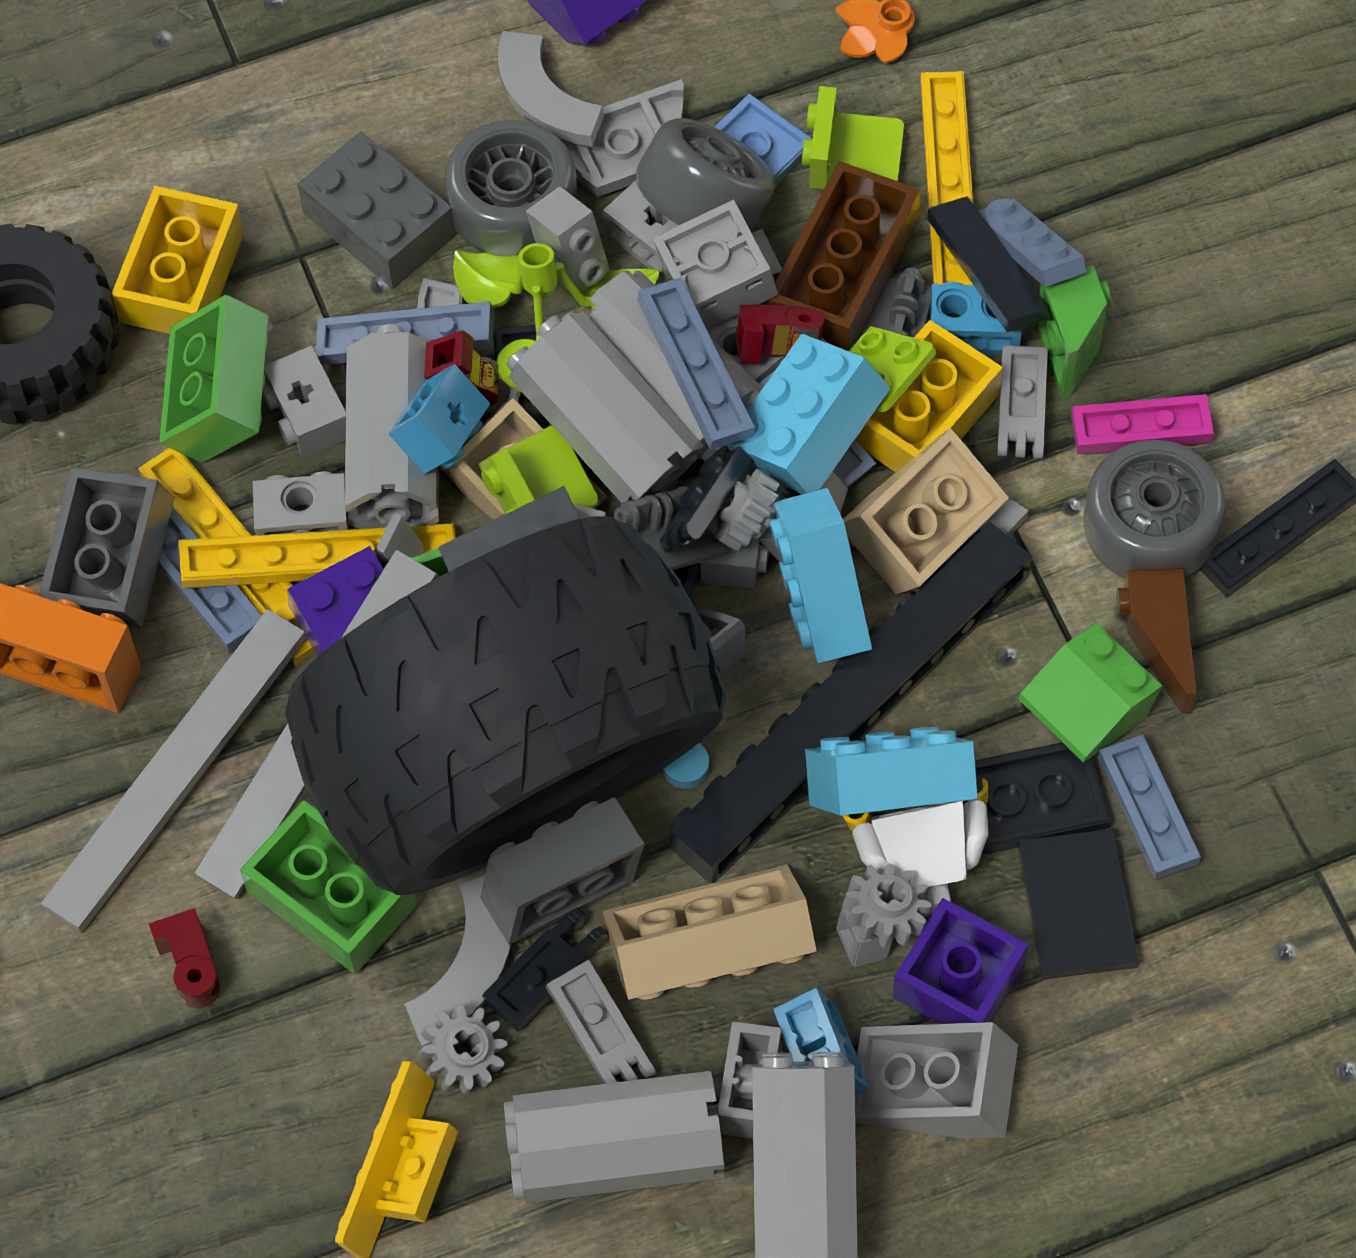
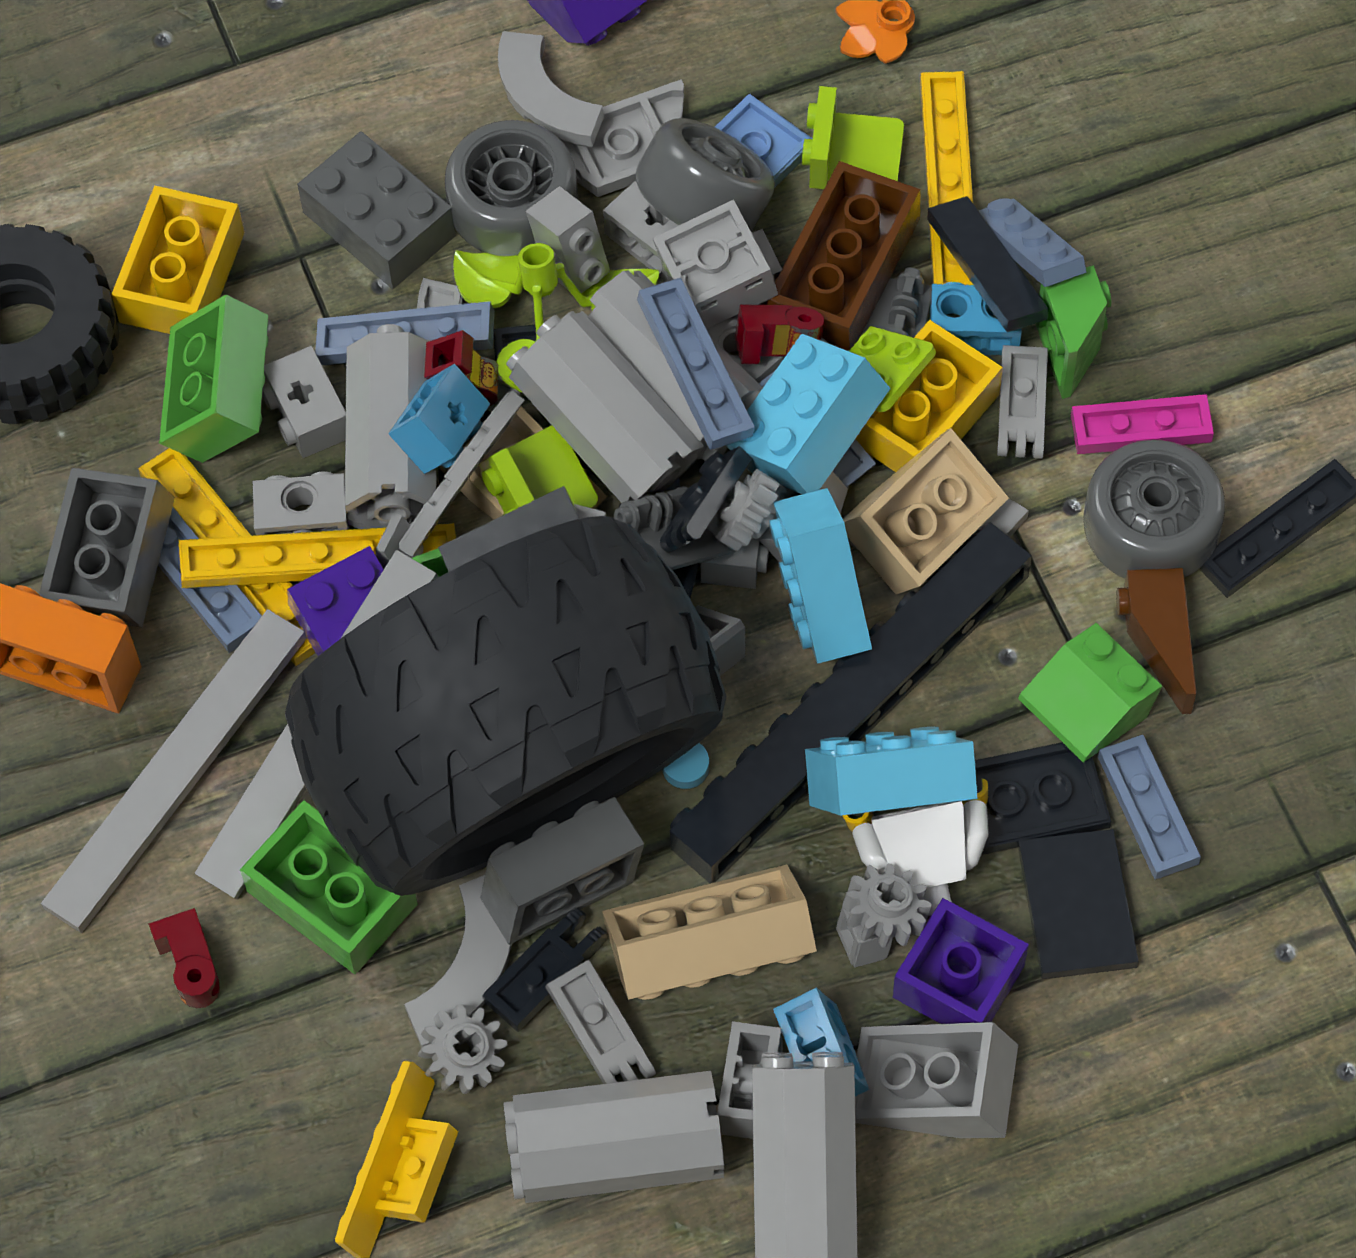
none -> light grey tile [399,391,525,557]

